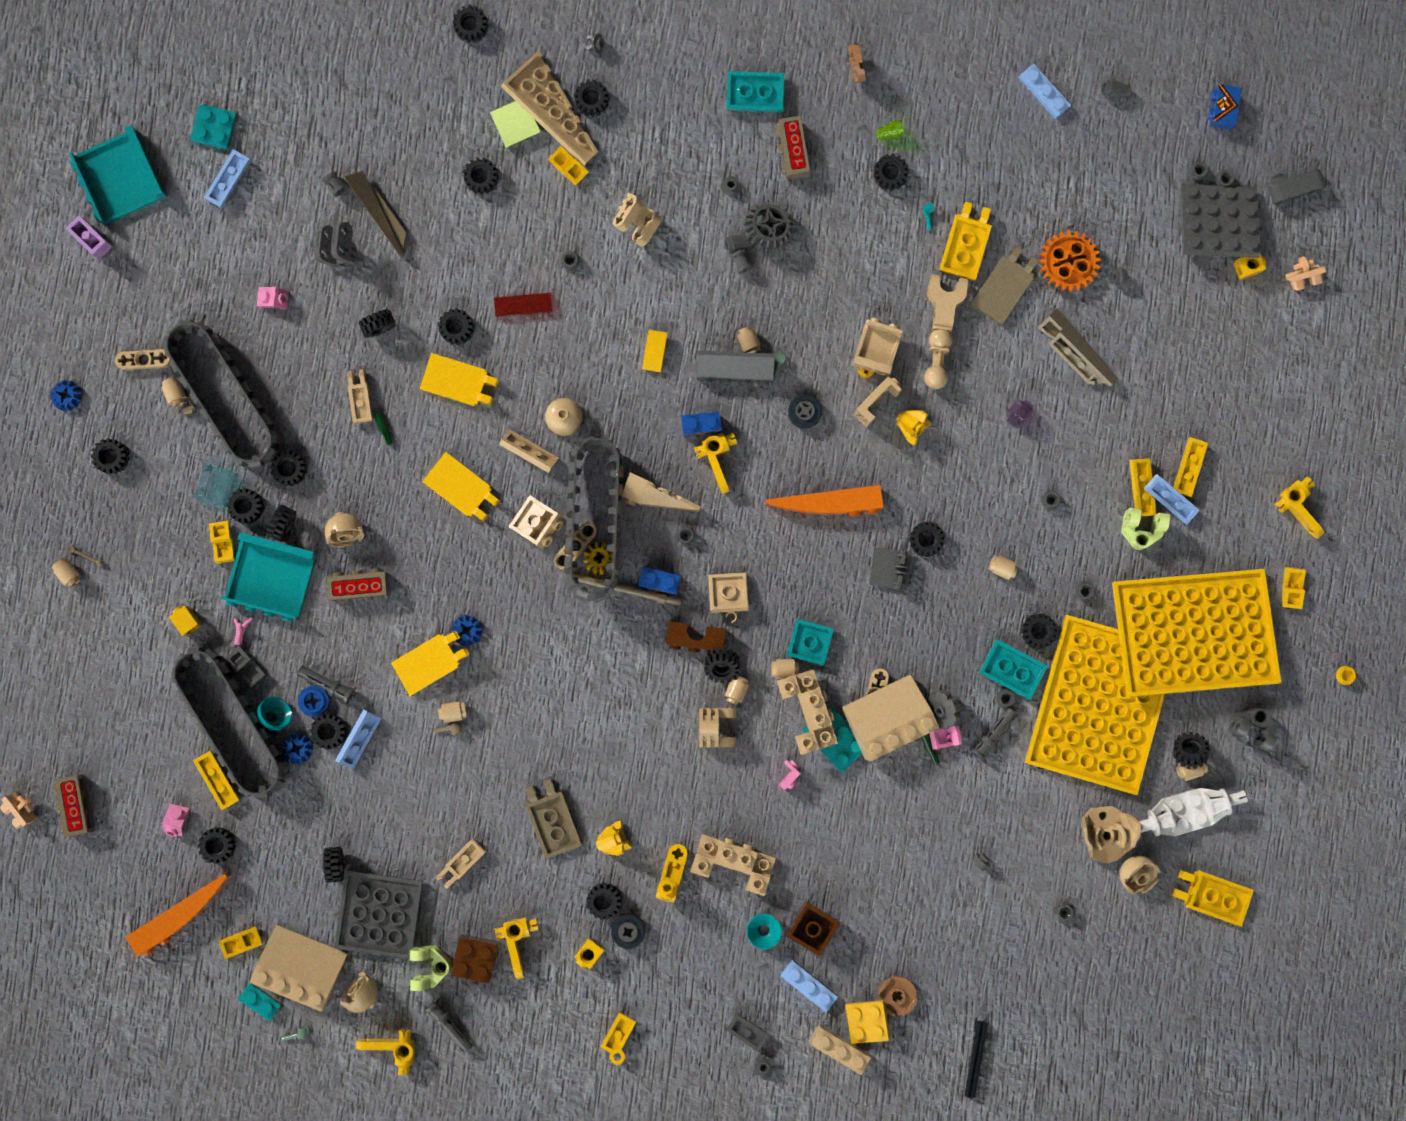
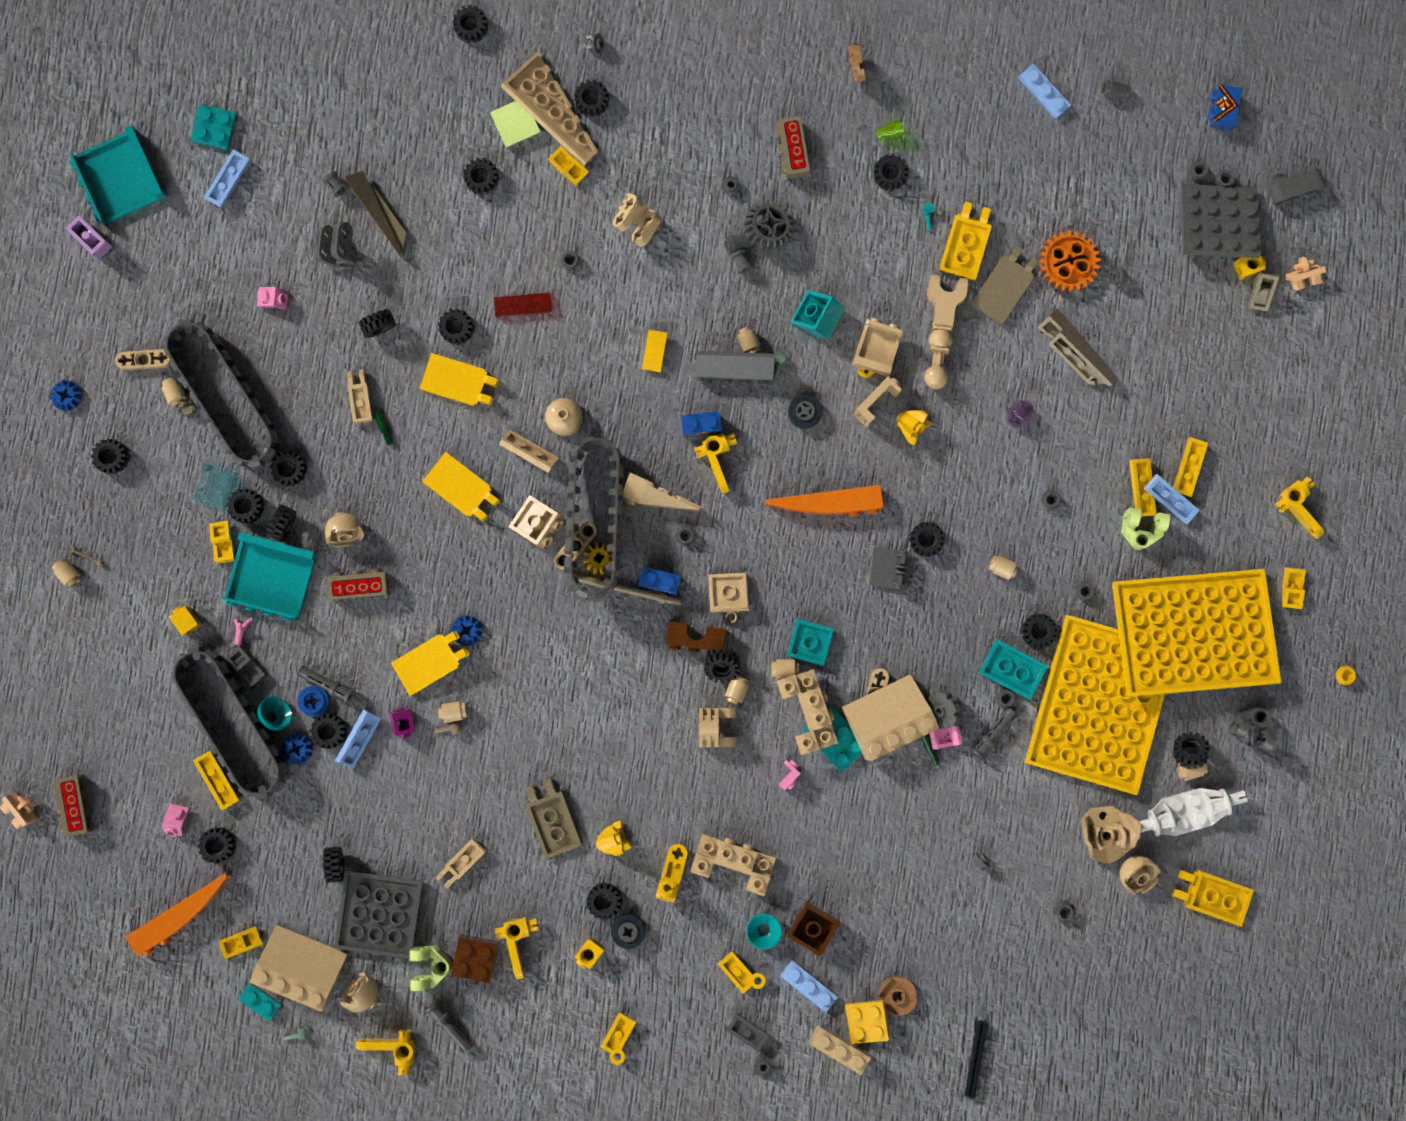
teal plate [726,71,784,112] -> none
none -> magenta brick [388,707,415,738]
none -> yellow hinge [718,951,766,994]
none -> teal slope [790,290,846,341]
none -> dark tan slope [1248,273,1279,312]

